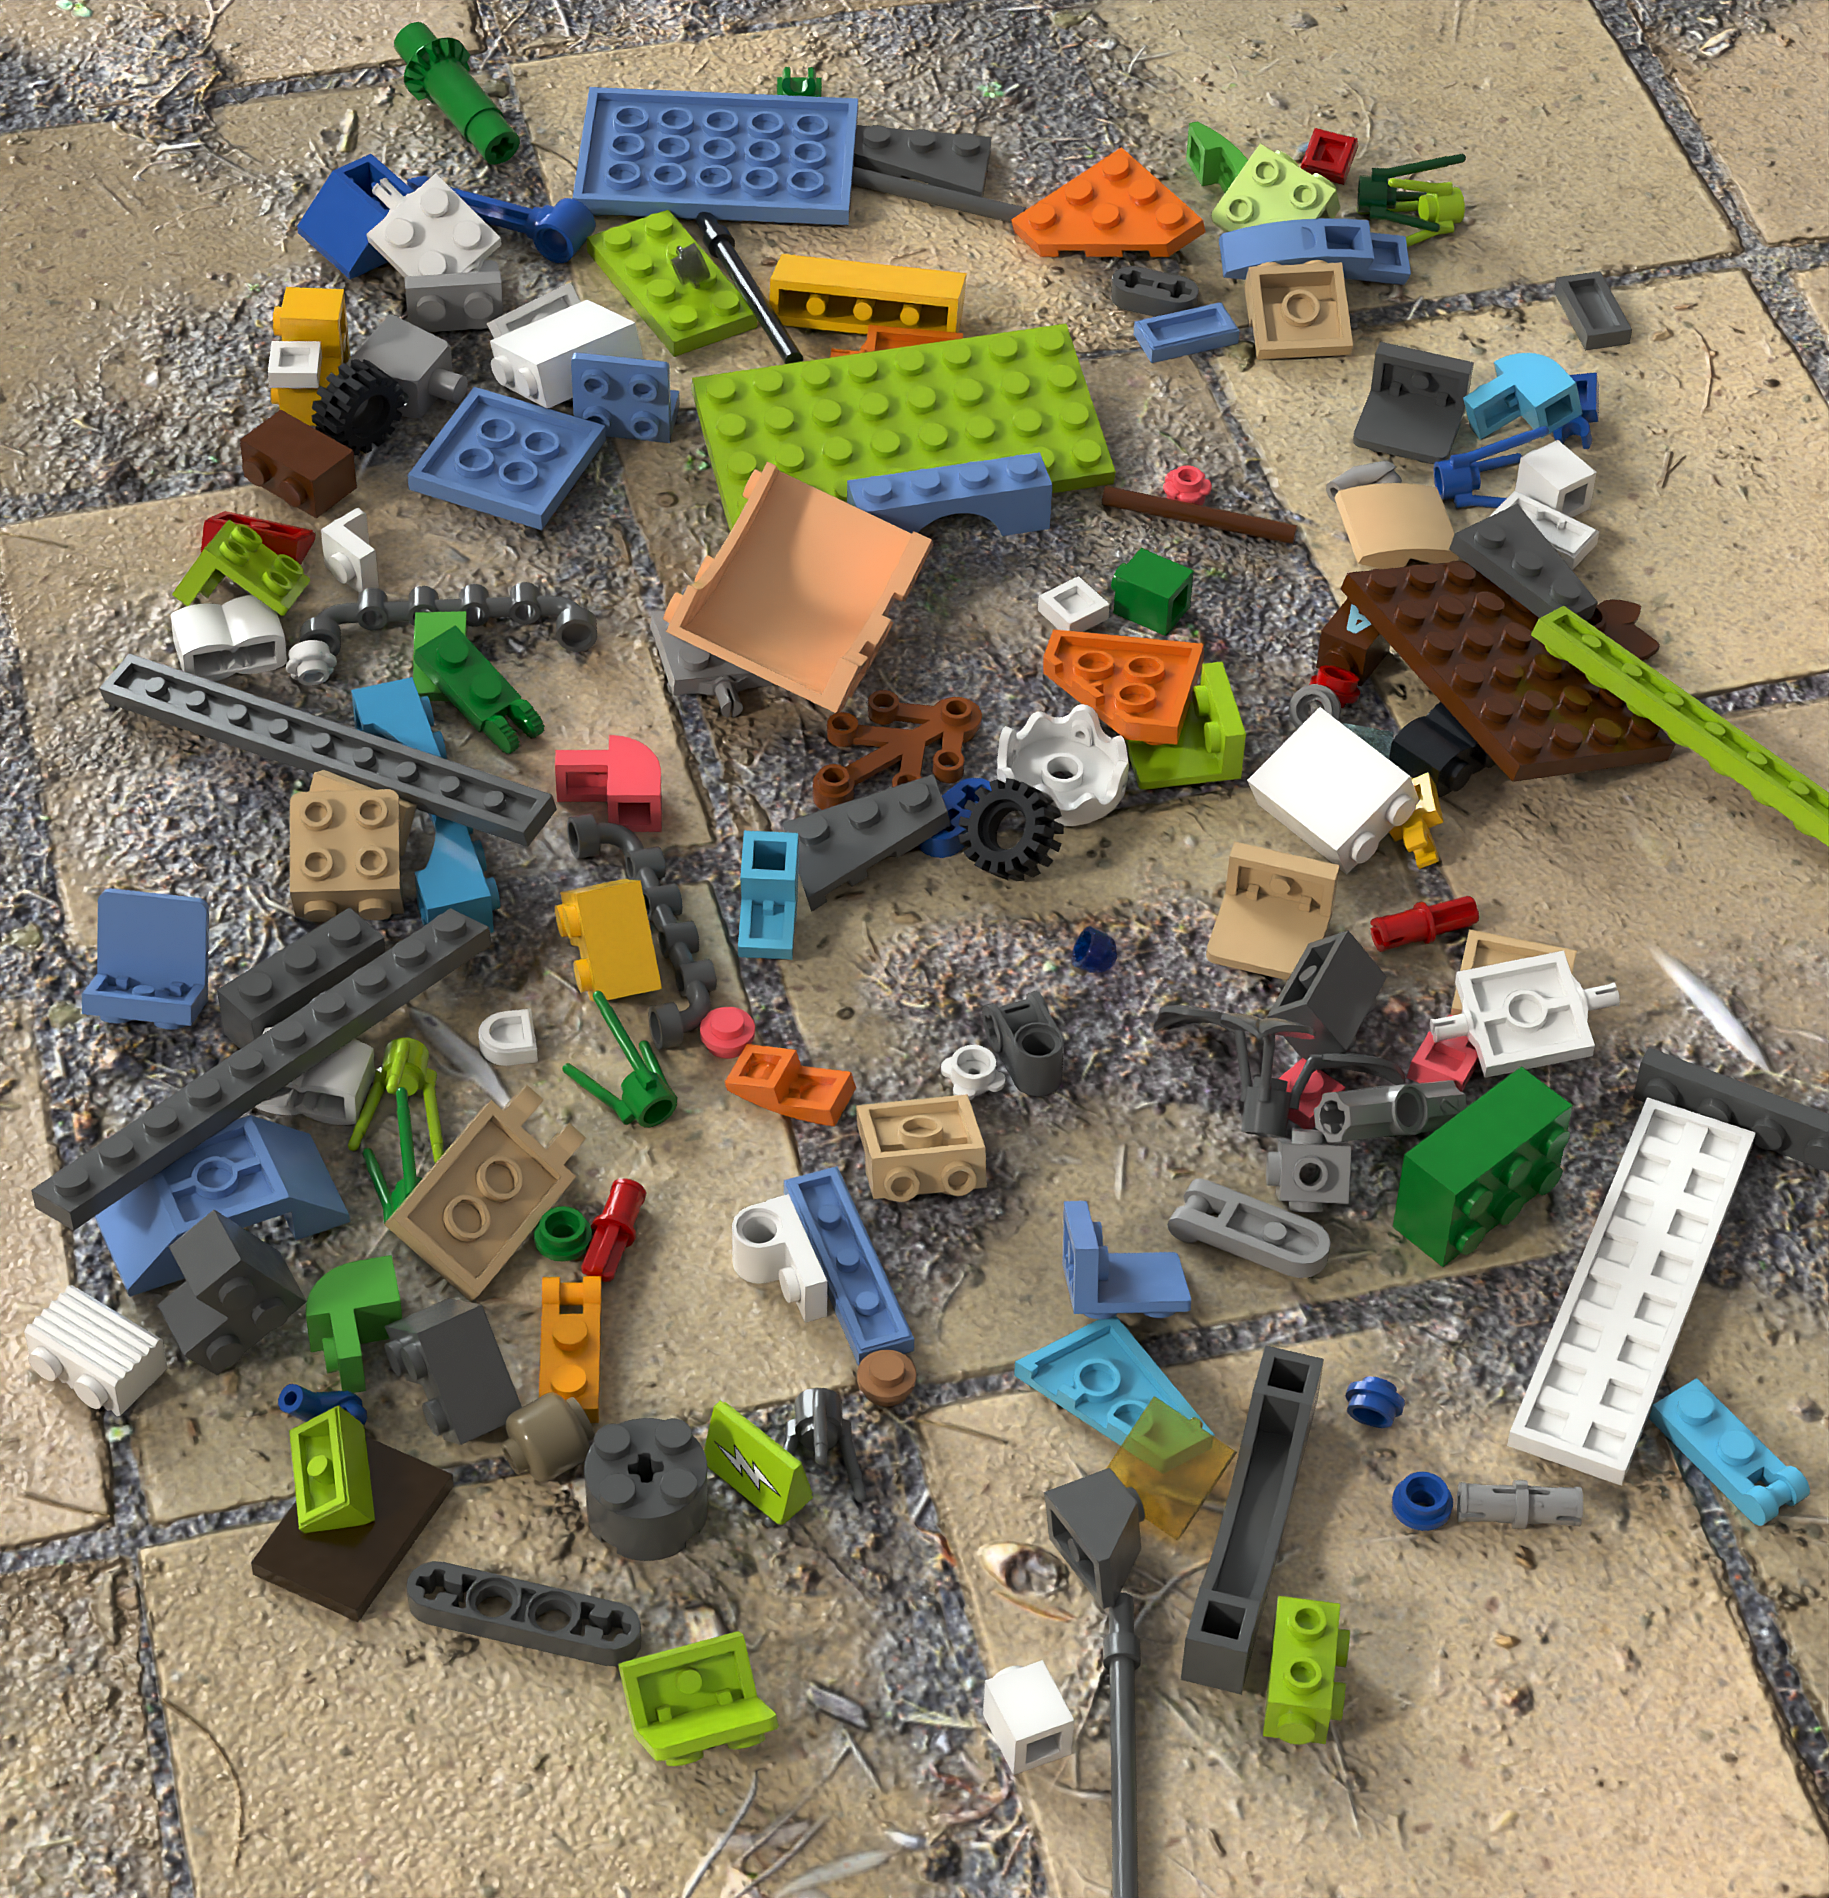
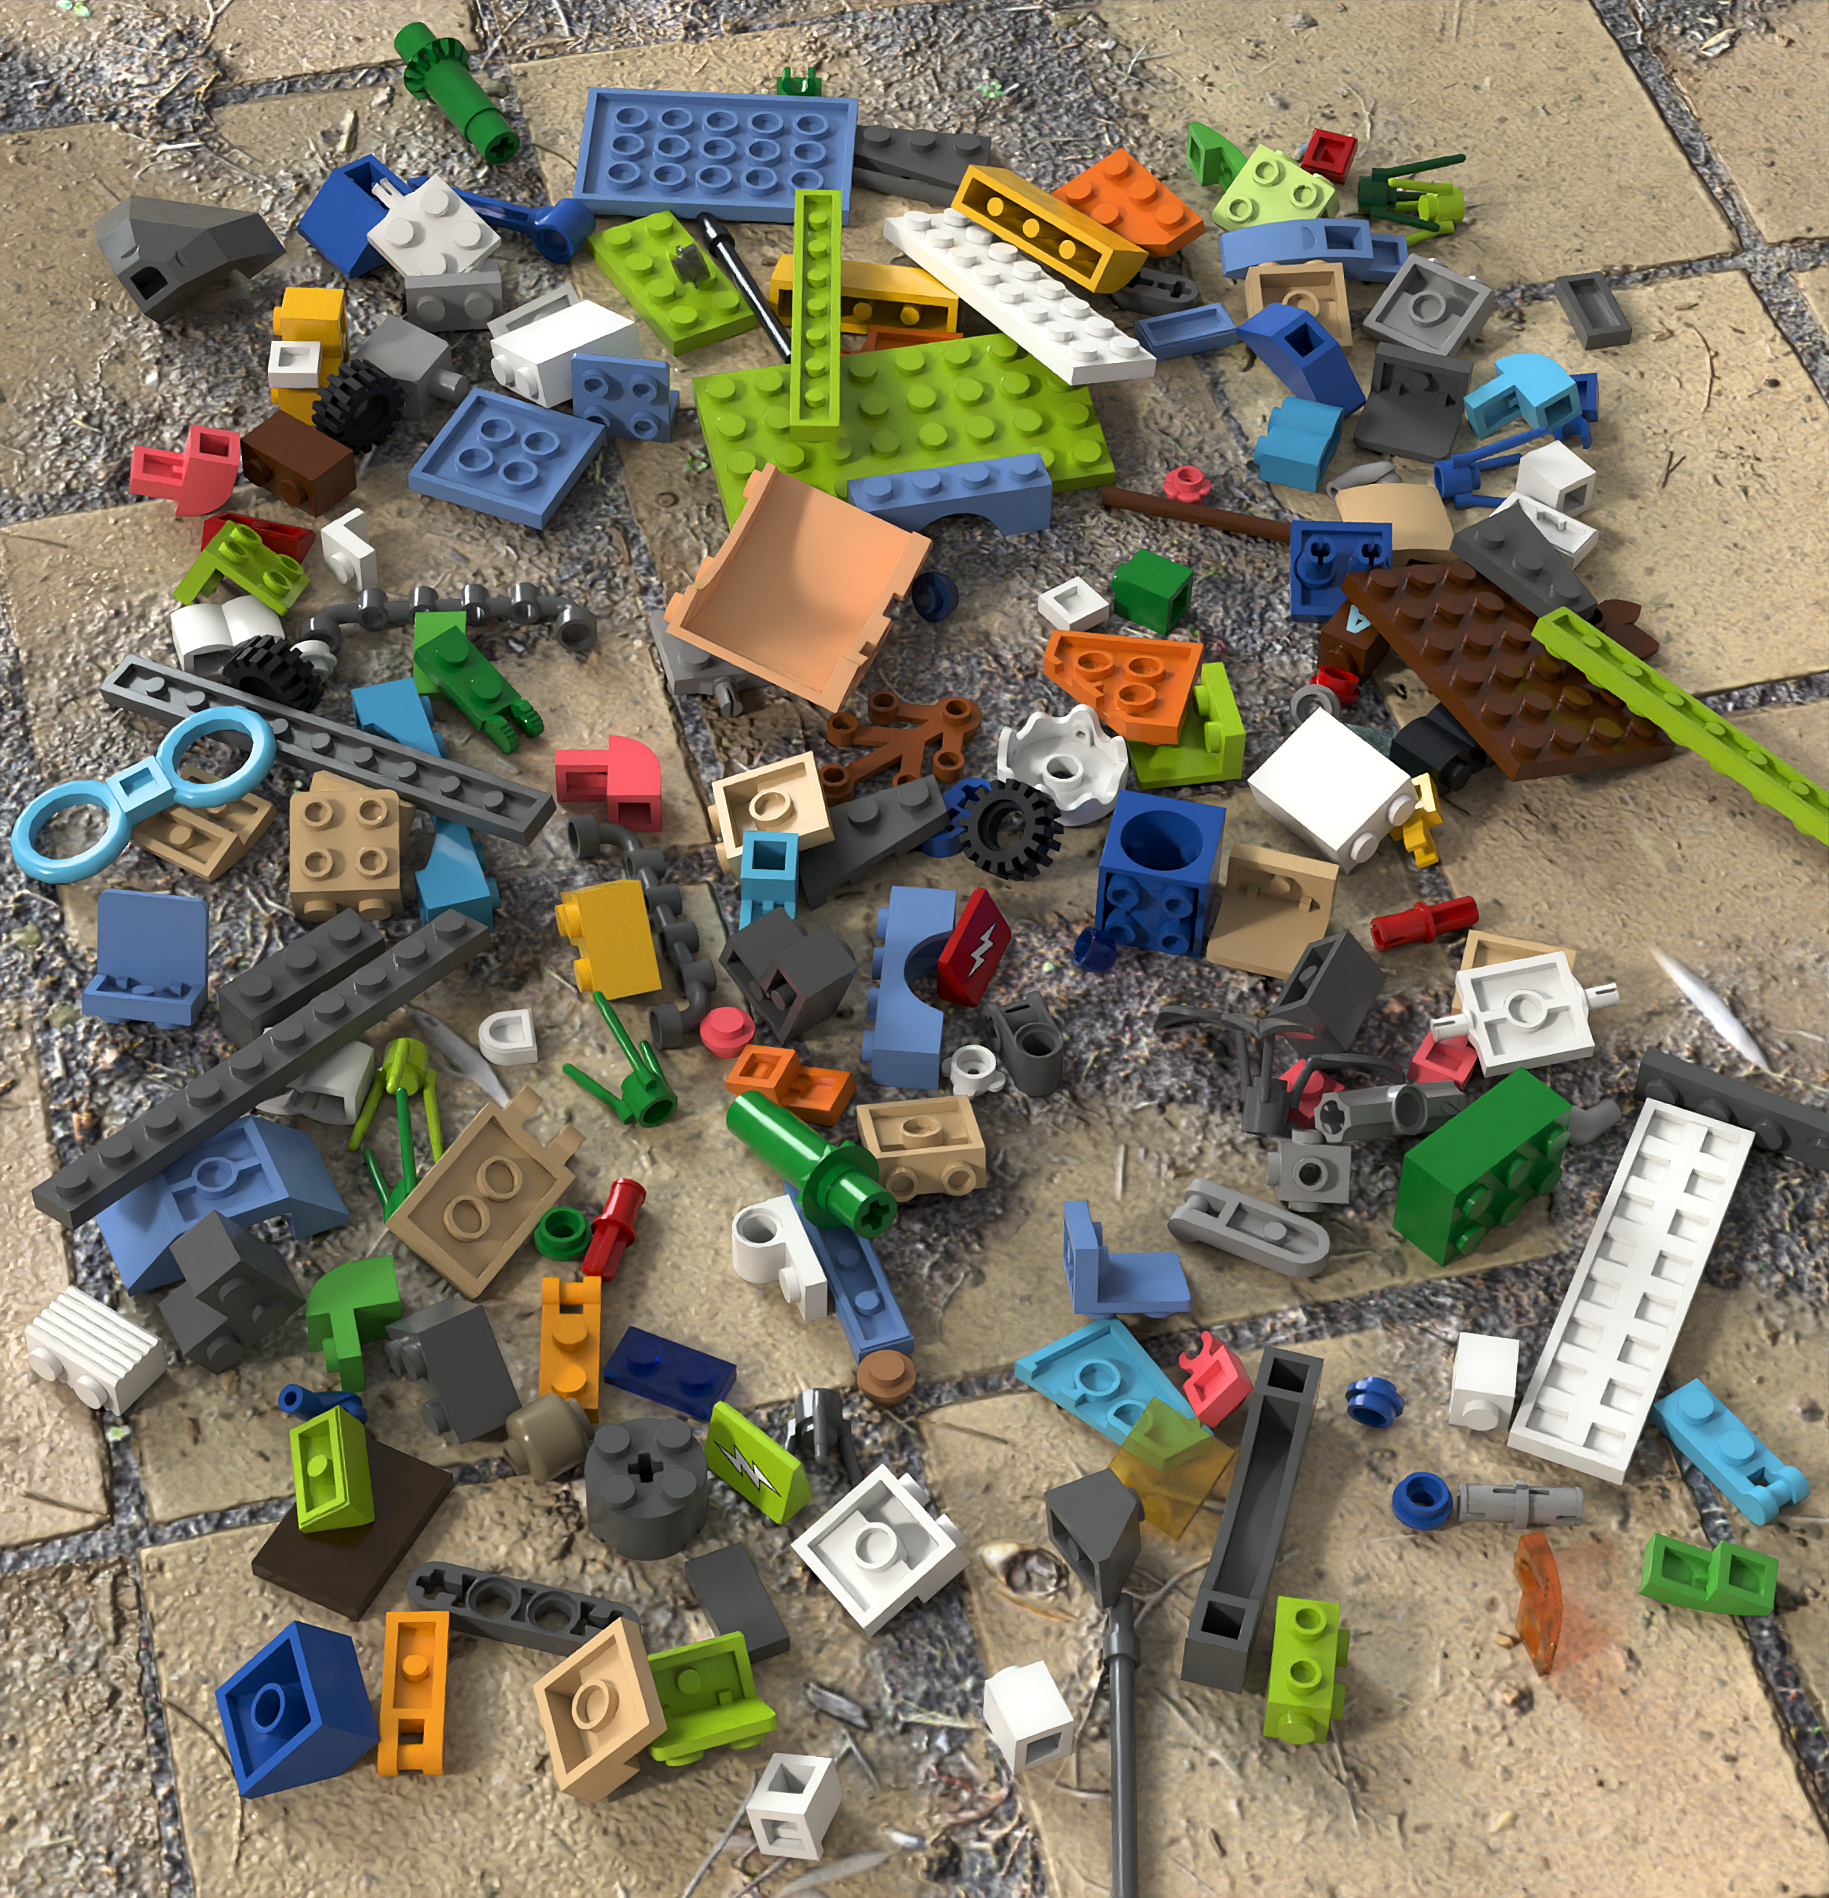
none -> medium azure bar [10,706,277,884]
none -> dark grey brick [94,195,287,325]
none -> coral brick [129,424,240,517]
none -> tan slope [129,763,278,882]
none -> blue slope [215,1620,380,1799]
none -> black tyre [222,634,324,714]
none -> light orange plate [378,1611,451,1777]
none -> tan plate [533,1617,668,1804]
none -> clear blue plate [604,1325,737,1422]
none -> dark grey tile [684,1542,790,1665]
none -> tan plate [708,751,835,886]
none -> dark grey brick [718,906,859,1046]
none -> green gear [726,1090,897,1239]
none -> white brick [746,1752,844,1861]
none -> lime plate [789,189,842,443]
none -> white plate [791,1463,970,1637]
none -> medium blue arch [862,886,957,1090]
none -> white plate [883,208,1157,386]
none -> dark blue plate [912,571,959,622]
none -> red slope [937,887,1011,1008]
none -> yellow brick [950,164,1149,294]
none -> blue brick [1093,789,1226,959]
none -> coral plate [1179,1331,1254,1429]
none -> blue slope [1236,302,1366,421]
none -> dark azure brick [1253,396,1345,493]
none -> blue plate [1290,520,1392,623]
none -> light grey plate [1362,253,1495,358]
none -> white brick [1448,1332,1520,1432]
none -> clear orange slope [1512,1531,1563,1677]
none -> light grey arm [1568,1098,1622,1146]
none -> bright green slope [1639,1532,1779,1616]

